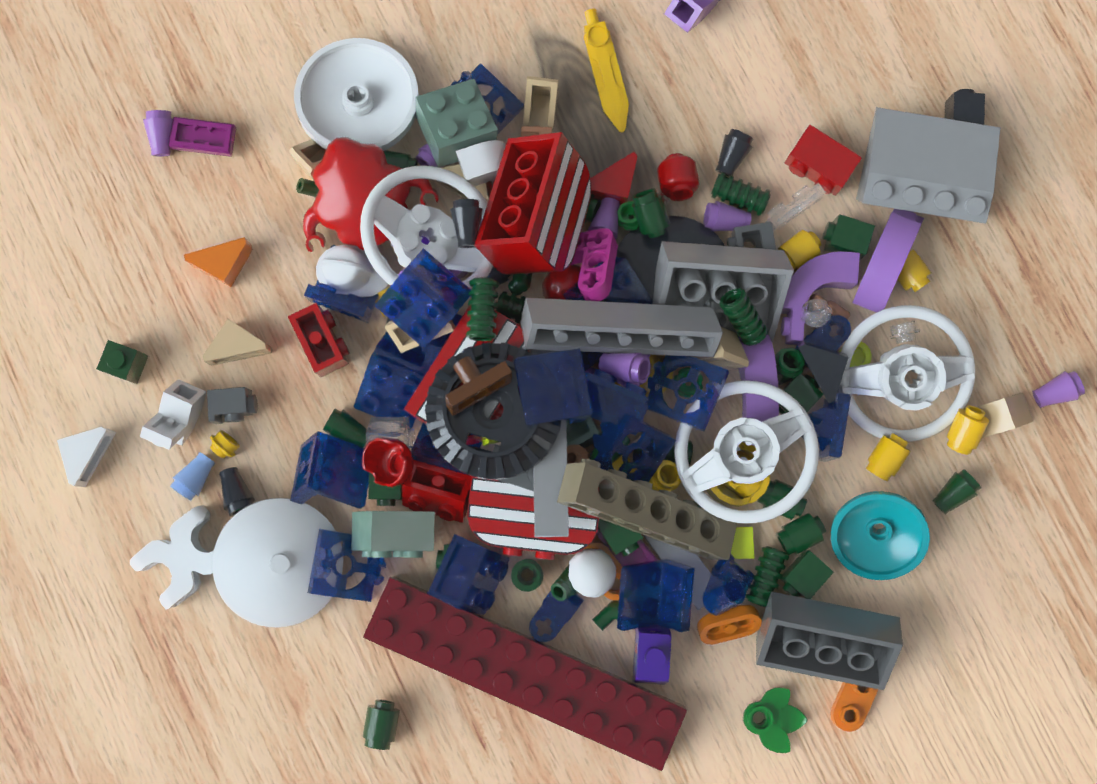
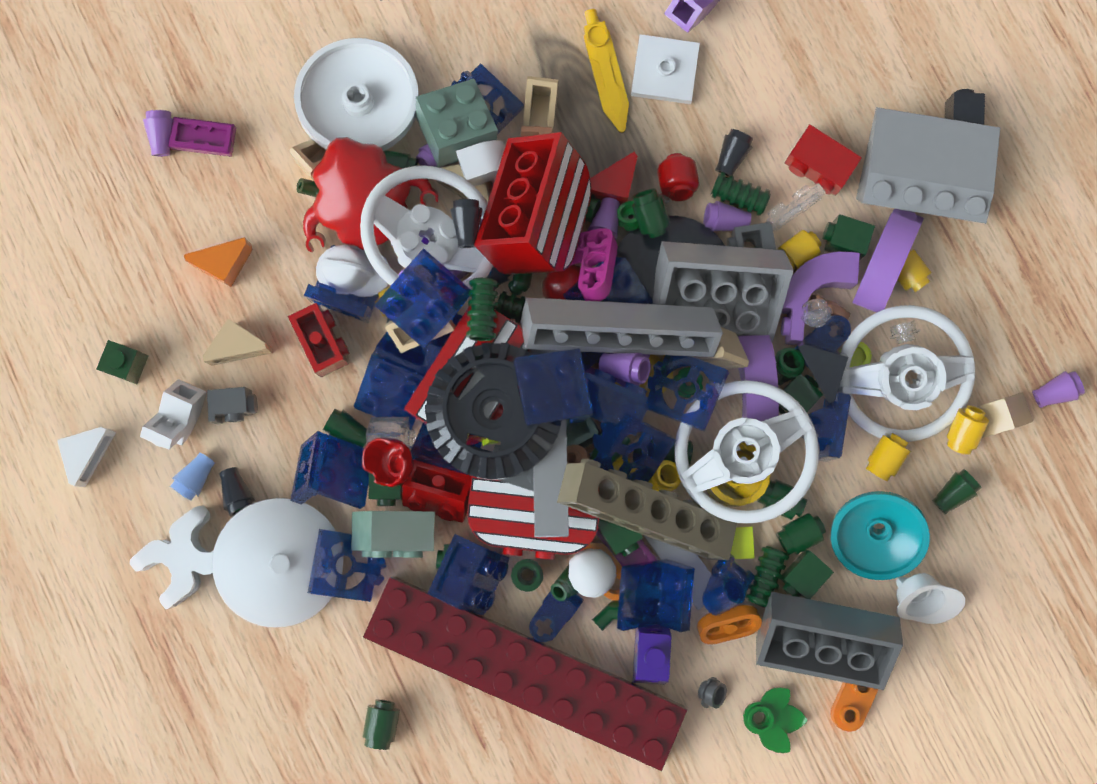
yellow plate [210,430,240,459] -> none
reddish brown tile [445,356,512,416] -> none
dark green piece [719,288,768,346] -> none
none -> white plate [631,34,700,104]
none -> dark grey plate [698,677,727,709]
none -> white piece [896,573,965,624]

